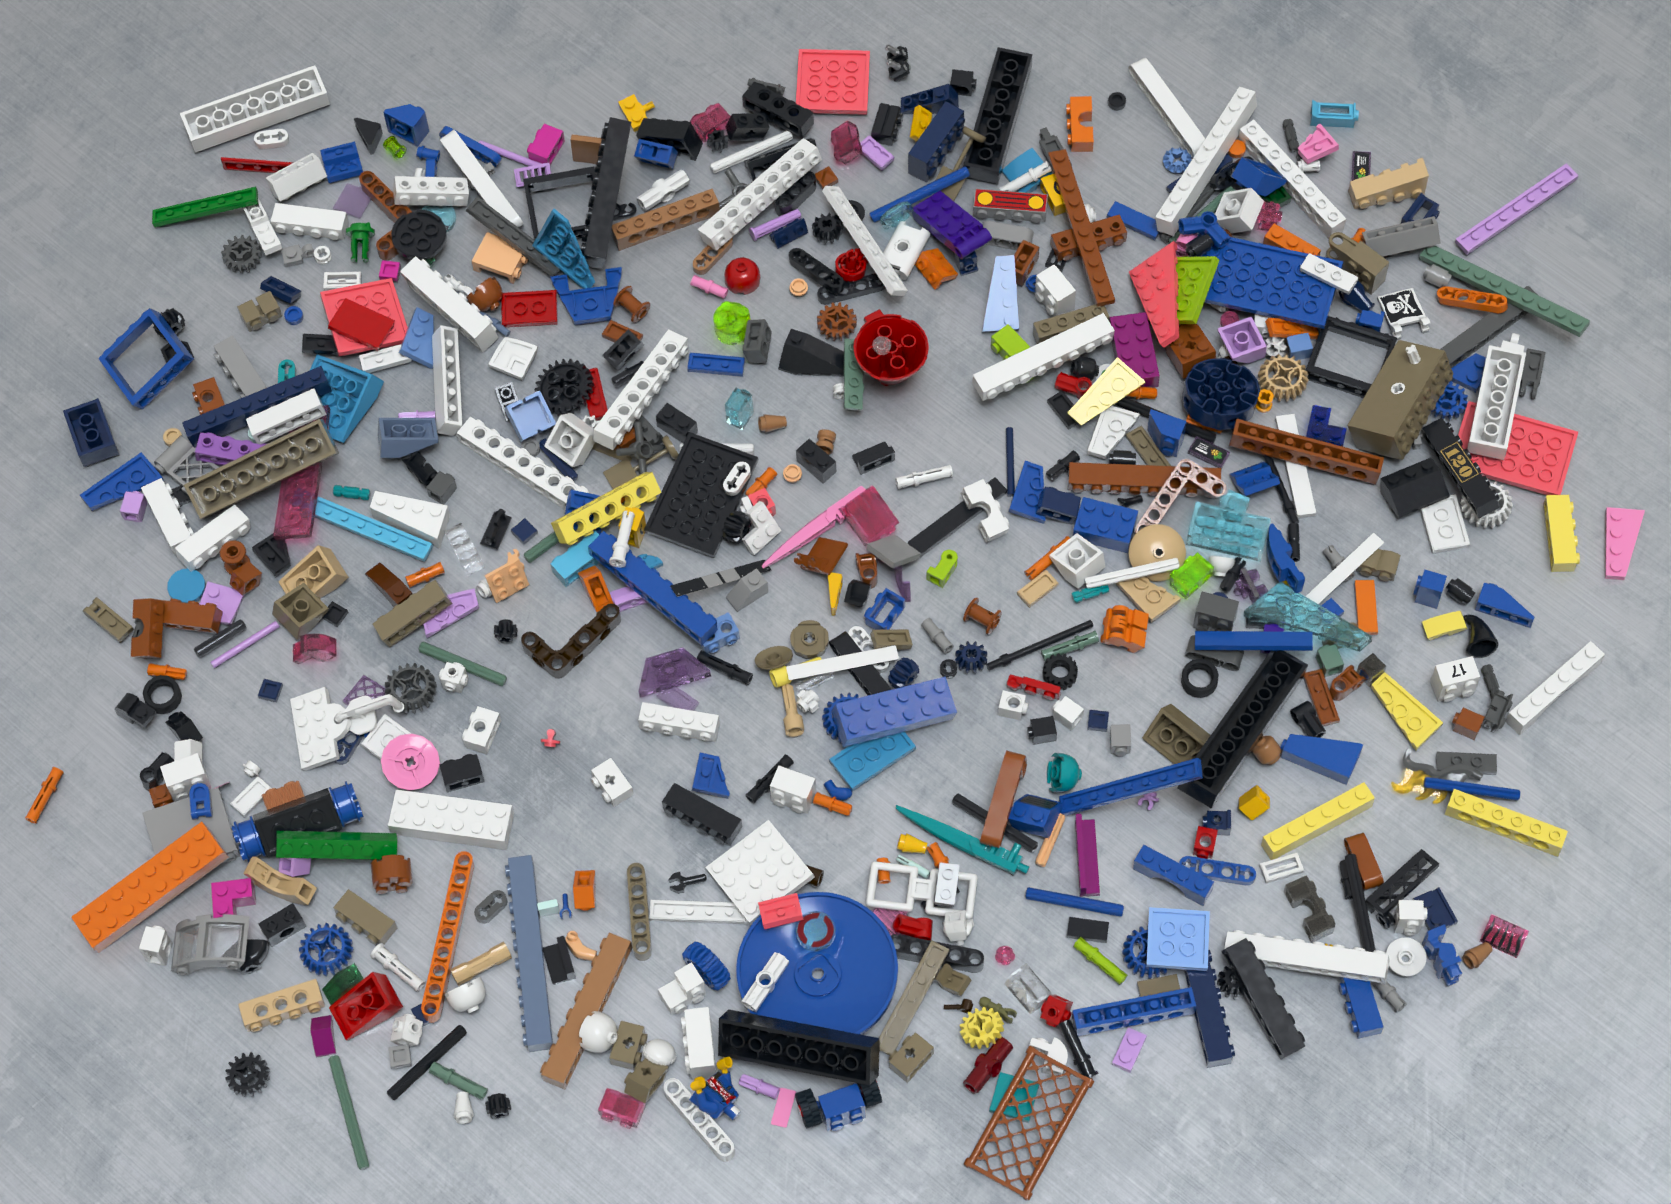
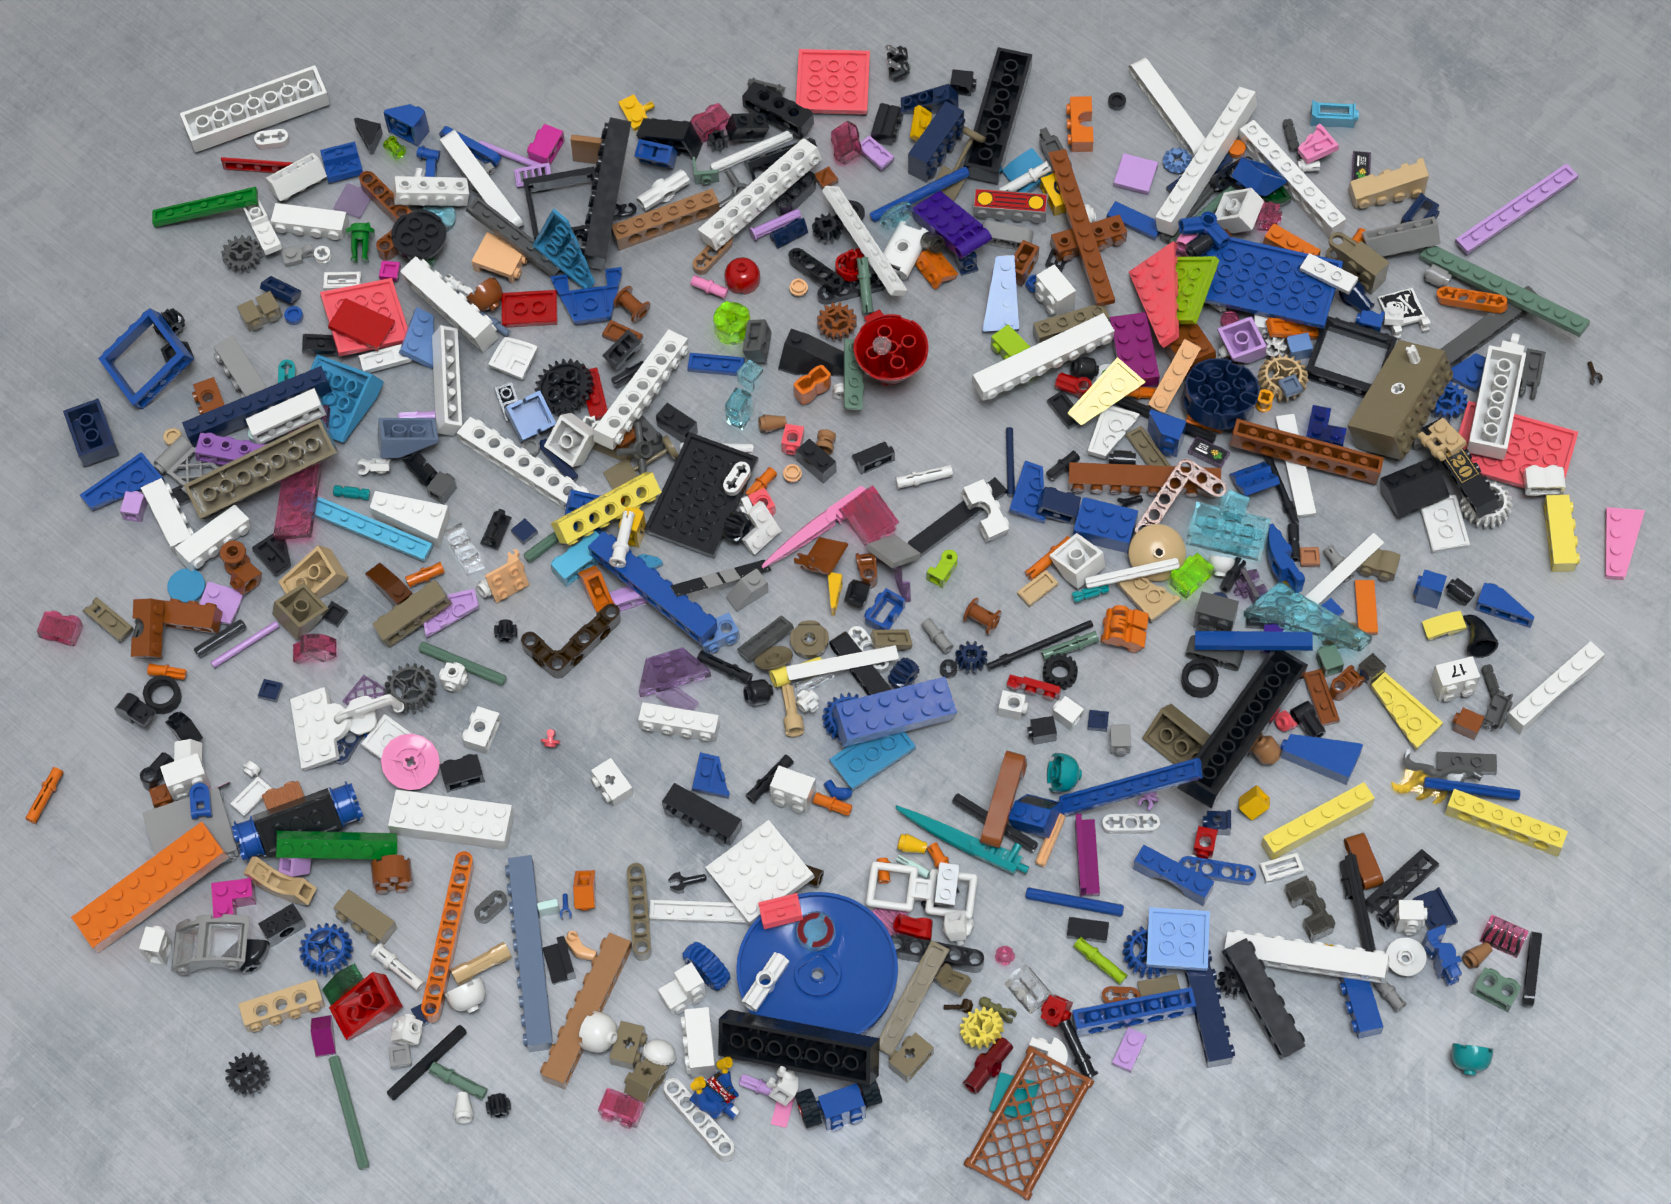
none -> clear pink brick [37,610,83,646]
none -> white plate [358,458,392,475]
none -> sand green bracket [692,157,719,185]
none -> clear light blue panel [737,359,763,392]
none -> dark grey plate [737,615,794,662]
none -> black head [743,679,773,706]
none -> white piece [766,1066,798,1106]
none -> coral brick [781,424,805,455]
none -> orange brick [793,365,831,405]
none -> sand green pin [856,257,874,314]
none -> clear smoke brick [920,232,945,253]
none -> dark orange beam [1101,986,1140,1004]
none -> white beam [1102,814,1160,834]
none -> lavender tile [1113,153,1158,195]
none -> light nougat plate [1148,339,1201,413]
none -> coral plate [1275,710,1298,731]
none -> sand blue tile [1278,374,1303,399]
none -> nougat tile [1300,547,1320,567]
none -> white plate [1384,307,1404,326]
none -> tan plate [1417,418,1467,461]
none -> teal cylinder [1452,1043,1494,1076]
none -> sand green brick [1471,967,1521,1012]
none -> black beam [1522,931,1542,1007]
none -> white brick [1523,465,1566,496]
none -> dark brown hand [1587,361,1603,385]

